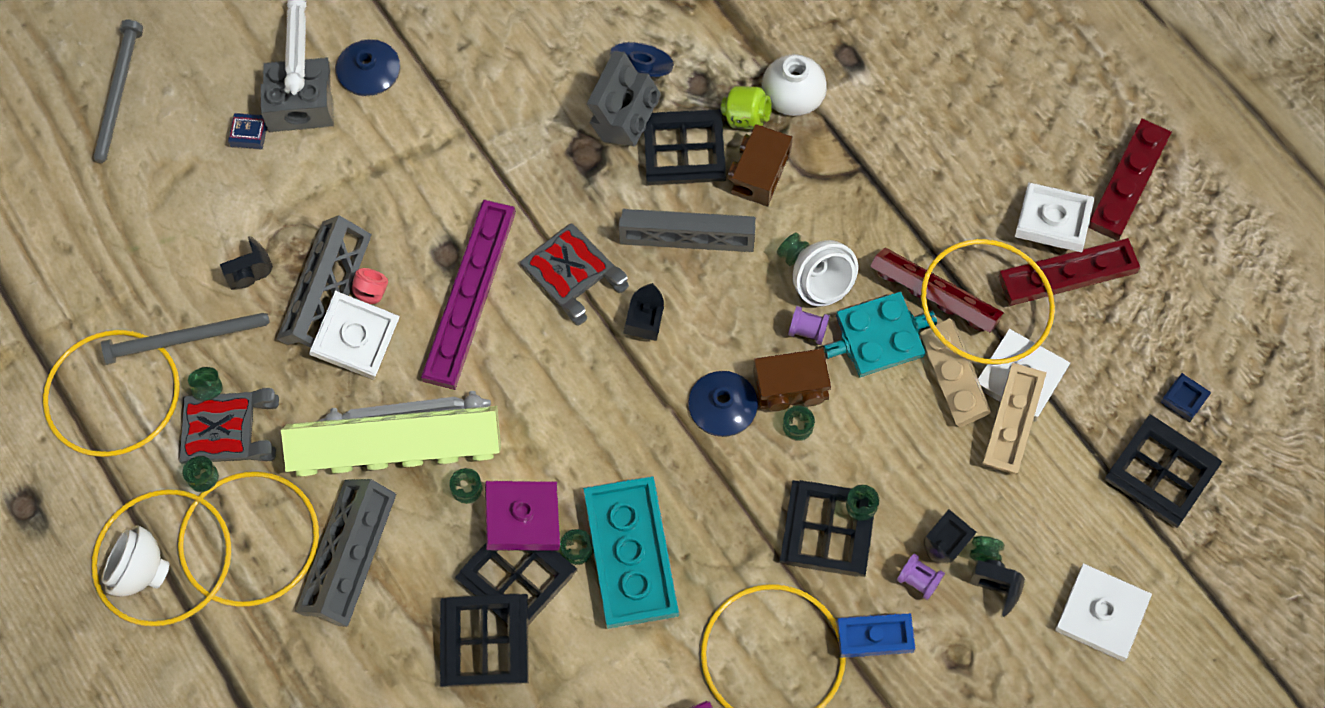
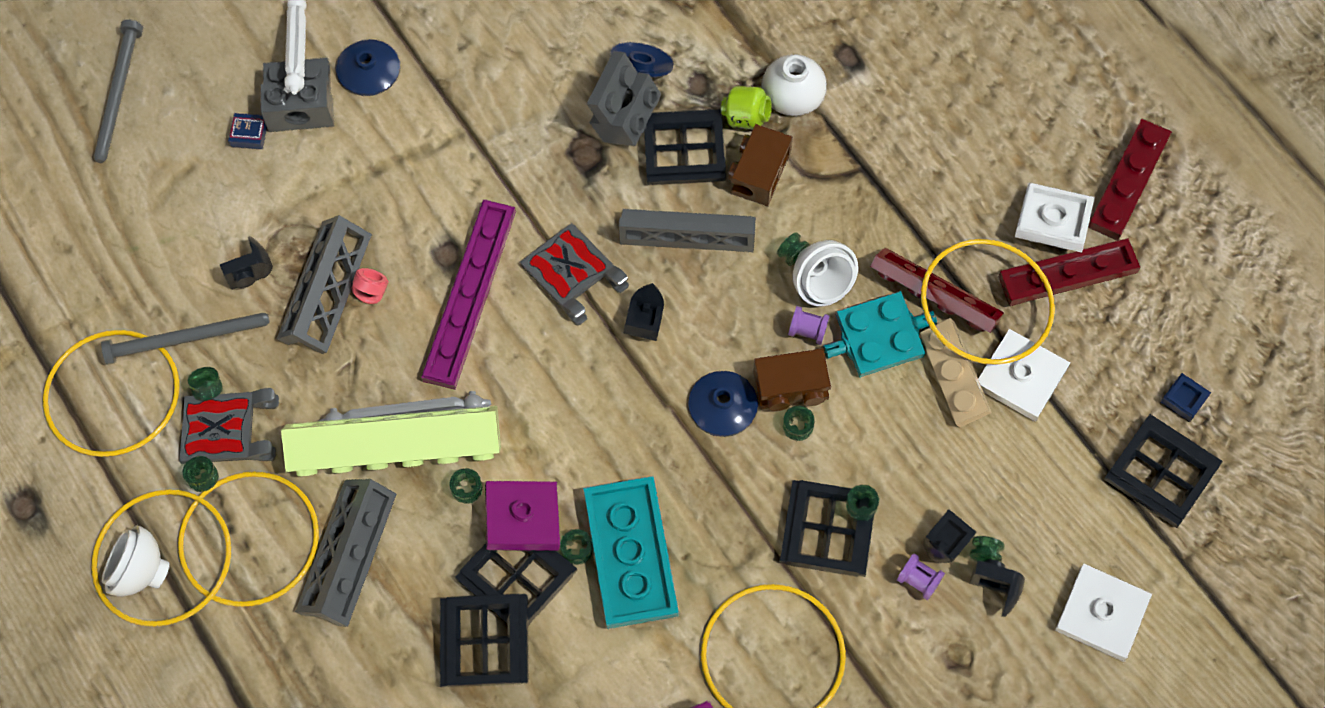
white plate [309,291,400,380] -> none
blue plate [837,613,916,658] -> none
tan plate [982,362,1047,475] -> none

